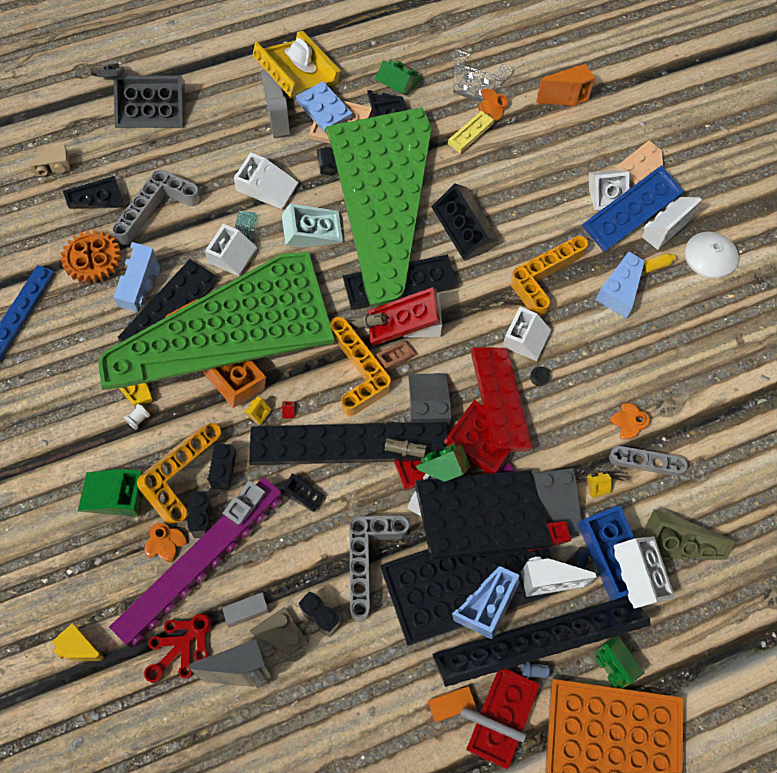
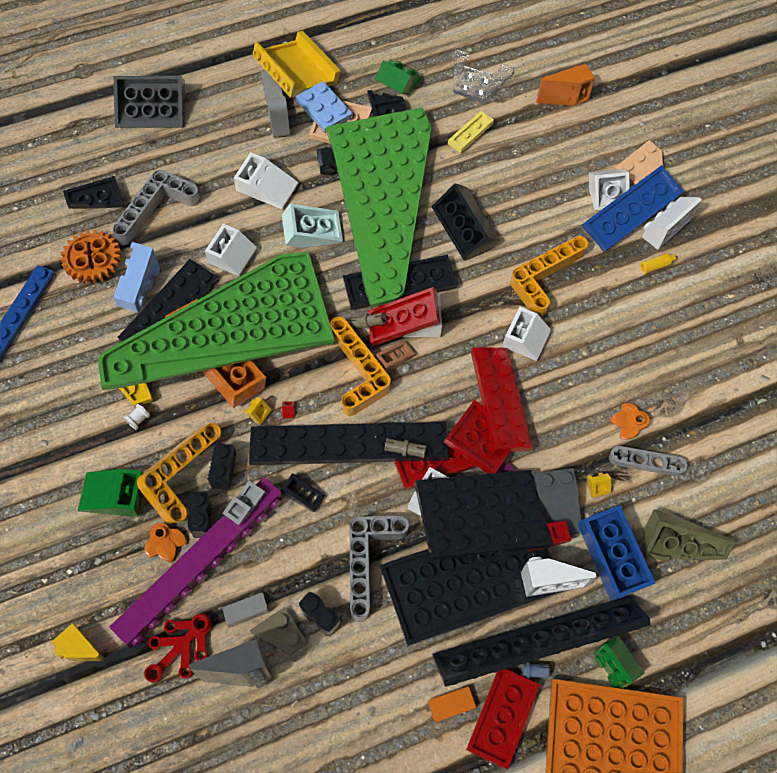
tan slope [30,144,71,176] -> none
black wing [91,63,125,77] -> none
clear light blue plate [235,211,257,239] -> none
white piece [285,38,316,73] -> none
dark grey slope [408,373,451,427] -> none
green slope [416,443,471,482] -> none
light blue wedge [452,566,519,640] -> none
light grey bar [460,707,526,743] -> none
orange plate [478,89,508,121] -> none
pearl dark grey tile [530,366,550,386] -> none
black cone [565,547,590,570] -> none
light blue wedge [596,252,644,319] -> none
white slope [614,536,675,608] -> none
white dish [685,232,739,279] -> none

